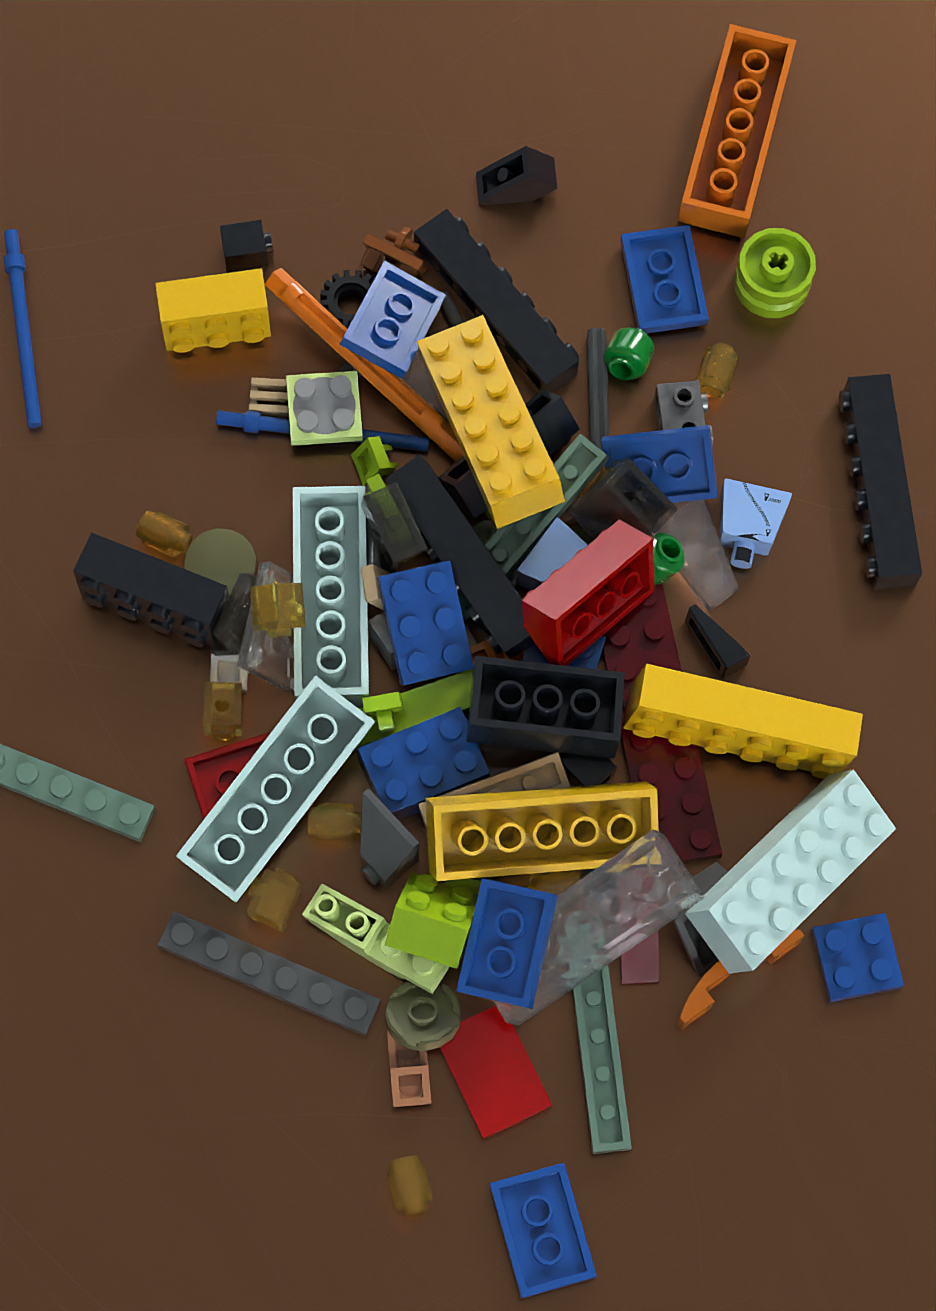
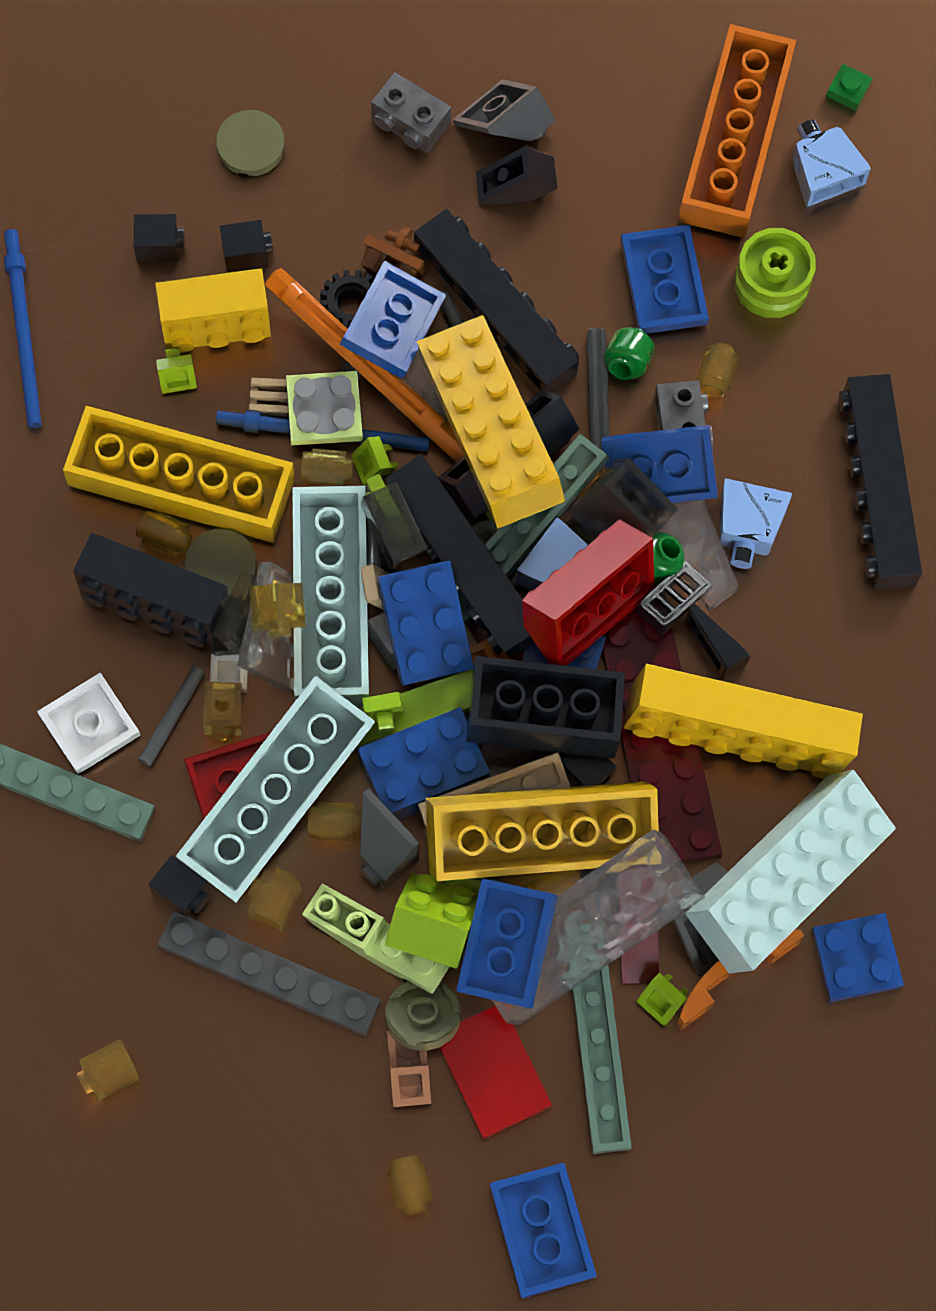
none -> white plate [37,673,141,775]
none -> yellow brick [63,406,295,543]
none -> clear yellow brick [77,1039,140,1100]
none -> black brick [133,214,185,262]
none -> dark grey bar [138,666,205,767]
none -> black brick [148,855,210,917]
none -> lime tile [156,347,197,394]
none -> olive tile [216,110,285,176]
none -> clear yellow brick [301,448,354,486]
none -> flat silver brick [371,72,451,154]
none -> dark grey slope [453,79,556,141]
none -> black slope [636,561,712,636]
none -> lime tile [636,973,688,1026]
none -> light blue torso [792,119,871,207]
none -> green plate [826,63,873,111]

